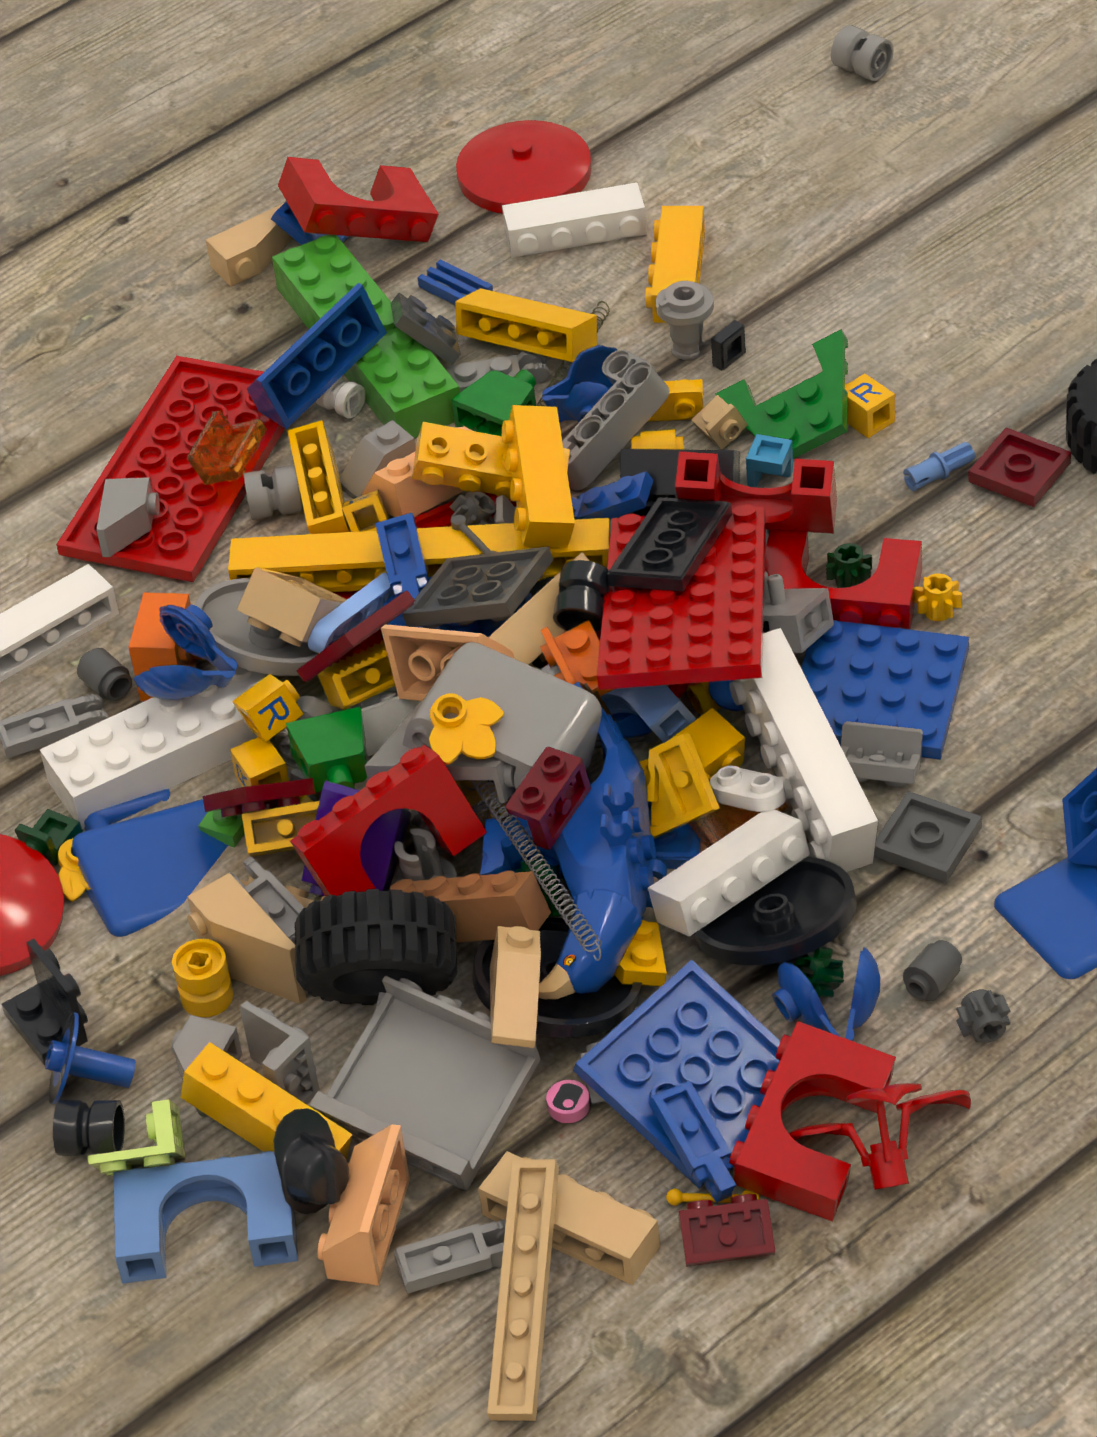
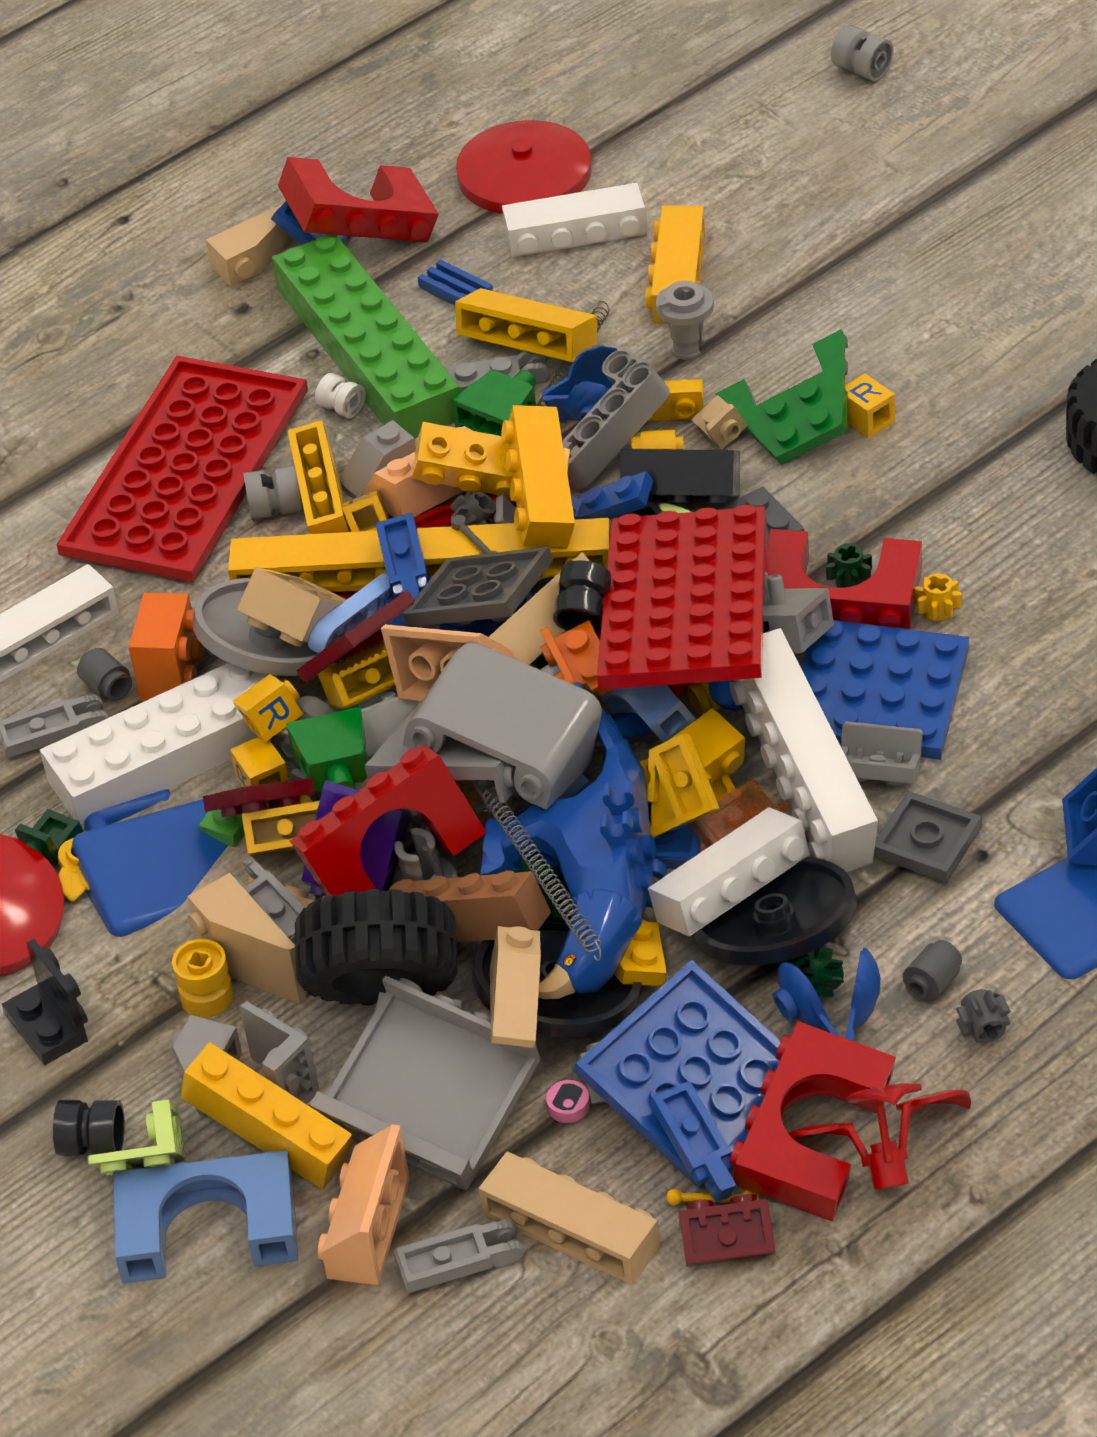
blue piece [45,1012,136,1104] -> none
light grey slope [96,478,160,557] -> none
blue animal [134,604,238,700] -> none
clear orange bracket [187,411,267,485] -> none
blue slope [247,283,387,429] -> none
black piece [273,1108,349,1214] -> none
dark grey plate [390,293,461,365] -> none
yellow plate [429,693,504,765] -> none
tan plate [487,1159,559,1421] -> none
dark red bracket [506,747,591,850] -> none
black tile [607,497,732,591] -> none
red arch [675,451,837,534] -> none
white plate [710,766,786,812] -> none
black tile [711,320,746,371] -> none
dark azure panel [746,434,793,488] -> none
medium blue axle [903,442,975,491] -> none
dark red plate [968,427,1071,507] -> none

